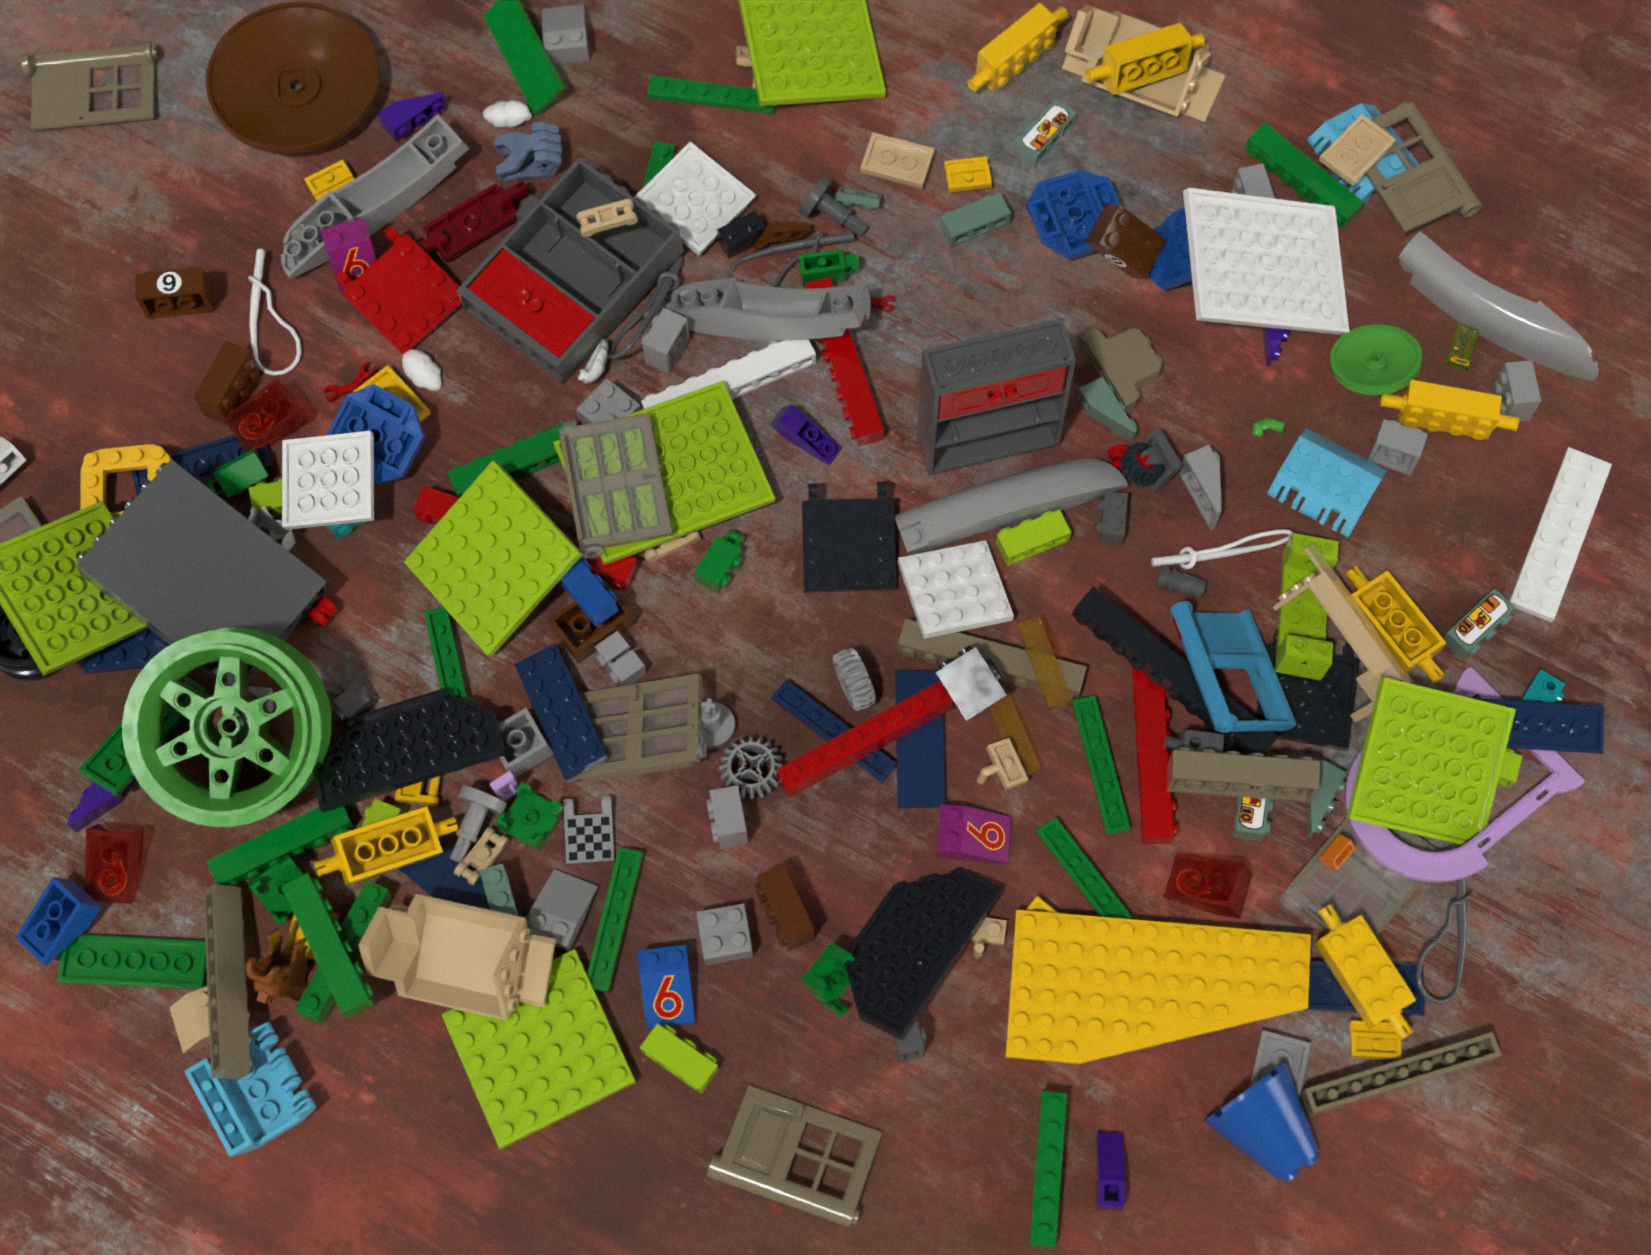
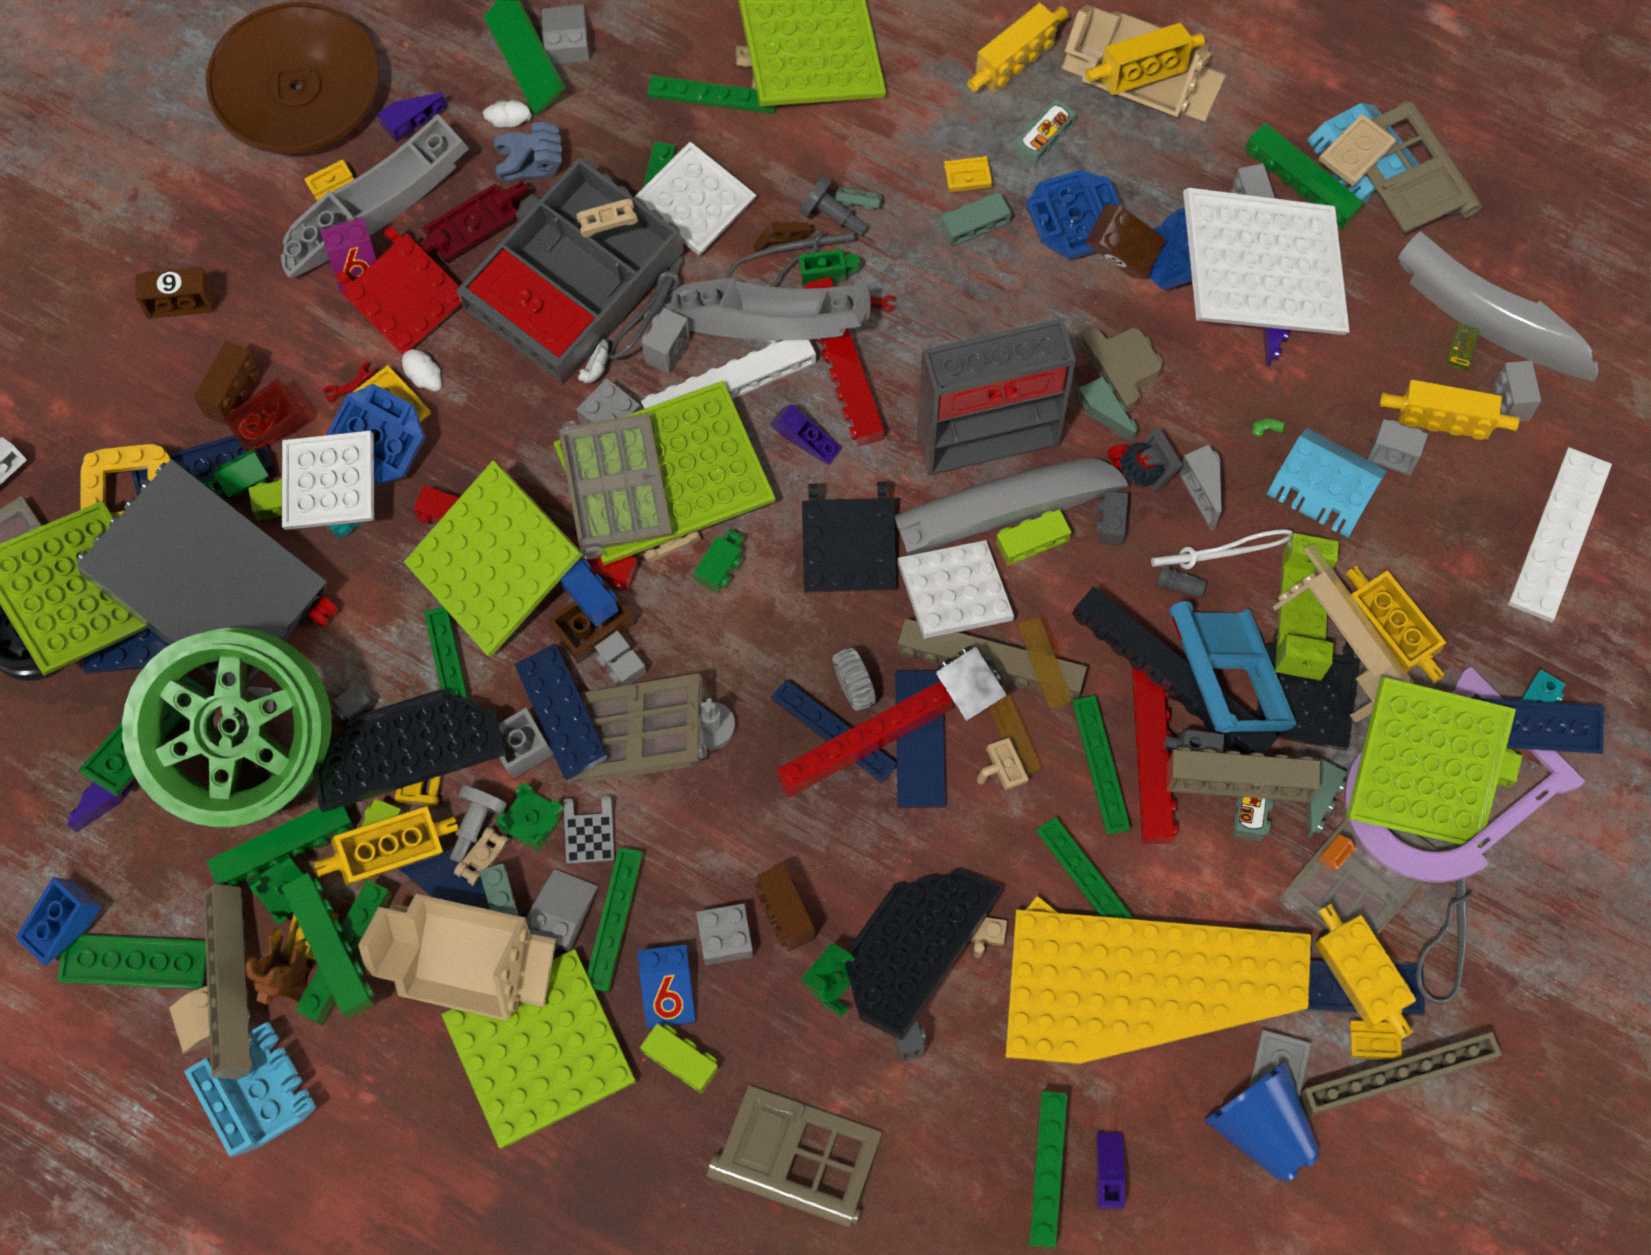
dark tan door [21,42,158,130] -> none
clear red slope [85,824,144,904] -> none
white piece [248,249,301,376] -> none
white piece [248,506,295,551] -> none
green brick [447,420,577,498] -> none
lavender plate [490,770,518,802] -> none
light grey brick [706,785,748,849] -> none
black brick [717,211,766,259] -> none
light grey gear [719,736,783,800] -> none
tan plate [860,132,935,189] -> none
magenta slope [937,804,1011,864] -> none
clear red slope [1164,853,1252,919] -> none
bright green dish [1330,324,1422,395] -> none
brick [1443,588,1516,660] -> none

